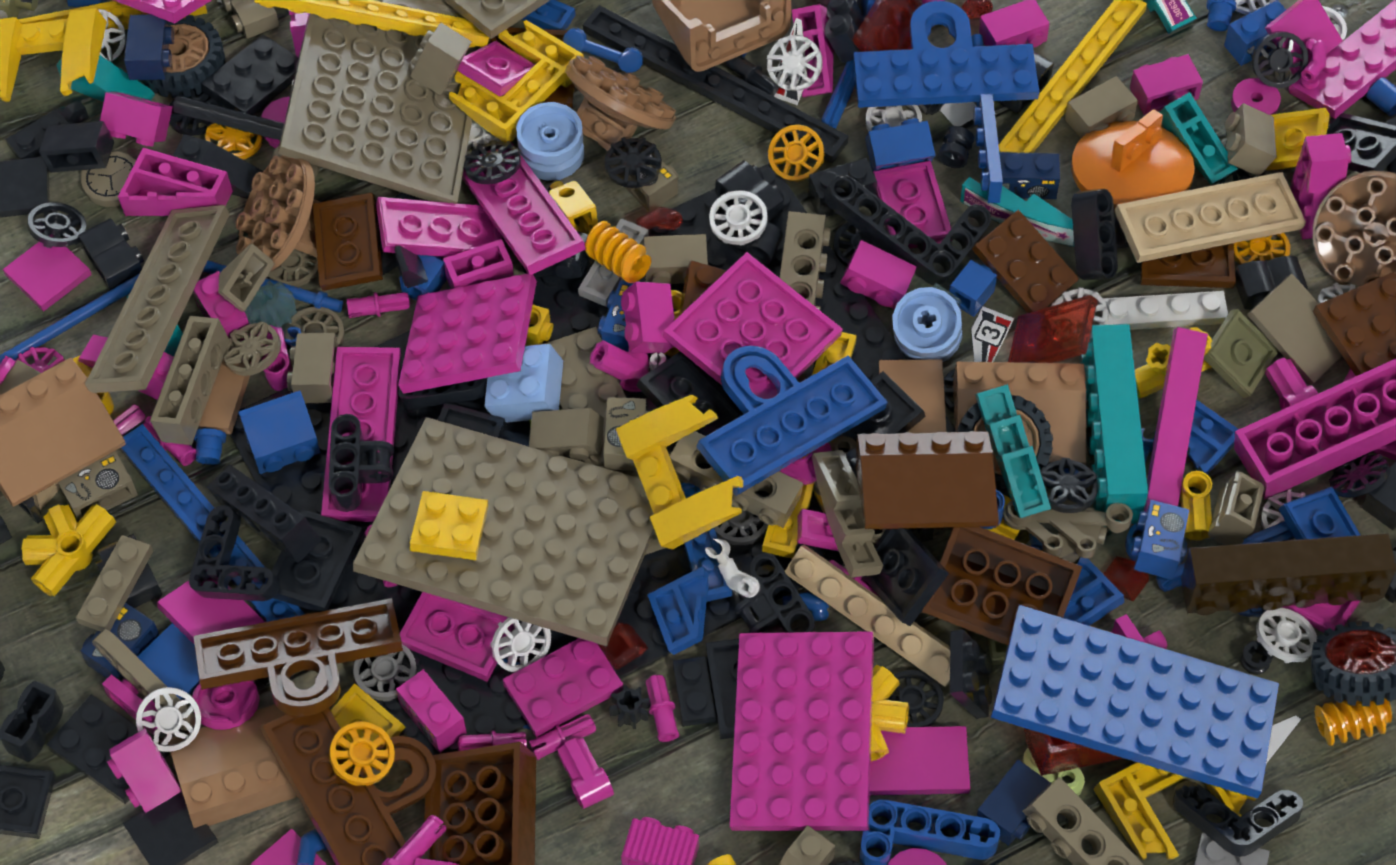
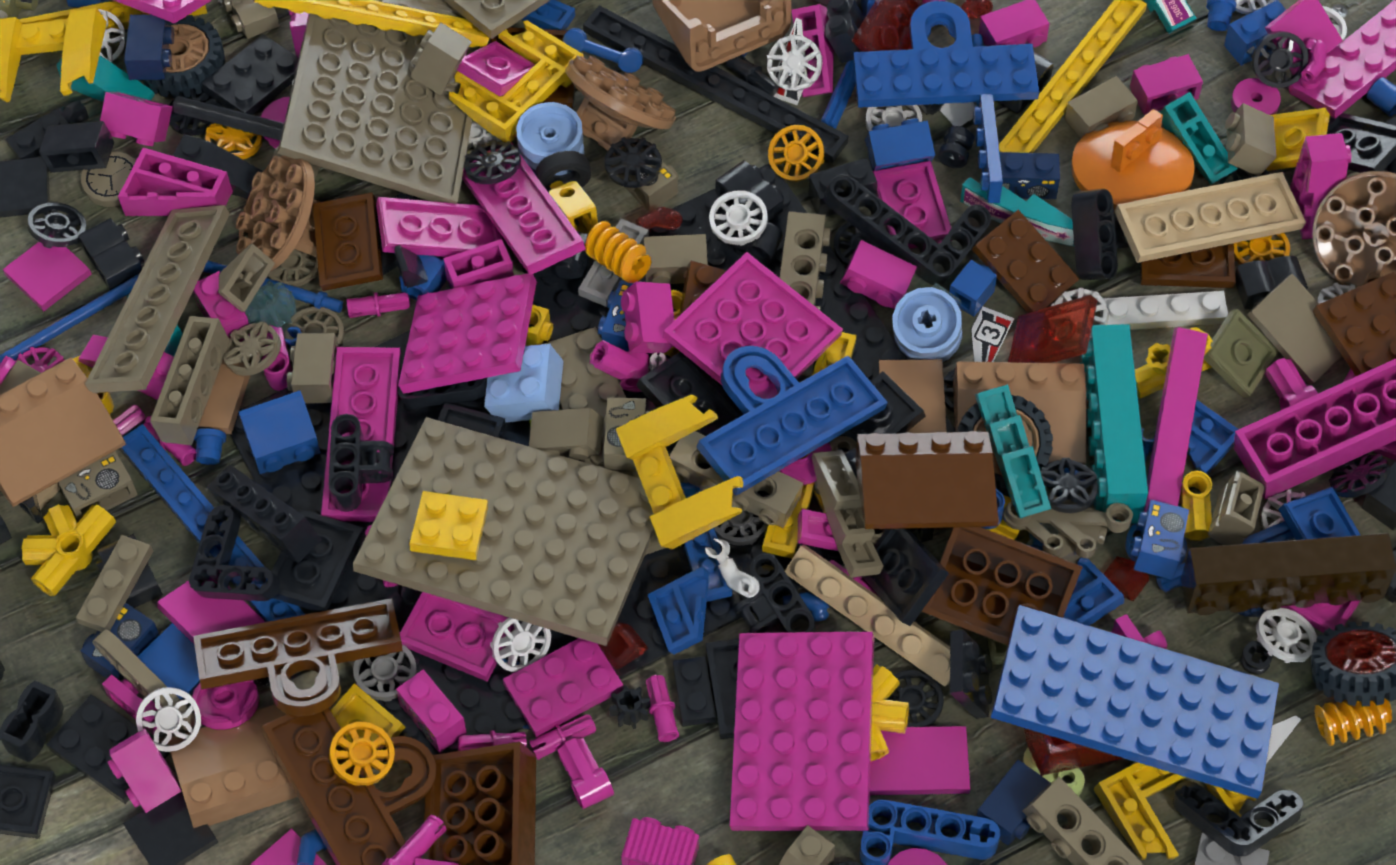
none -> black tyre [536,151,591,191]

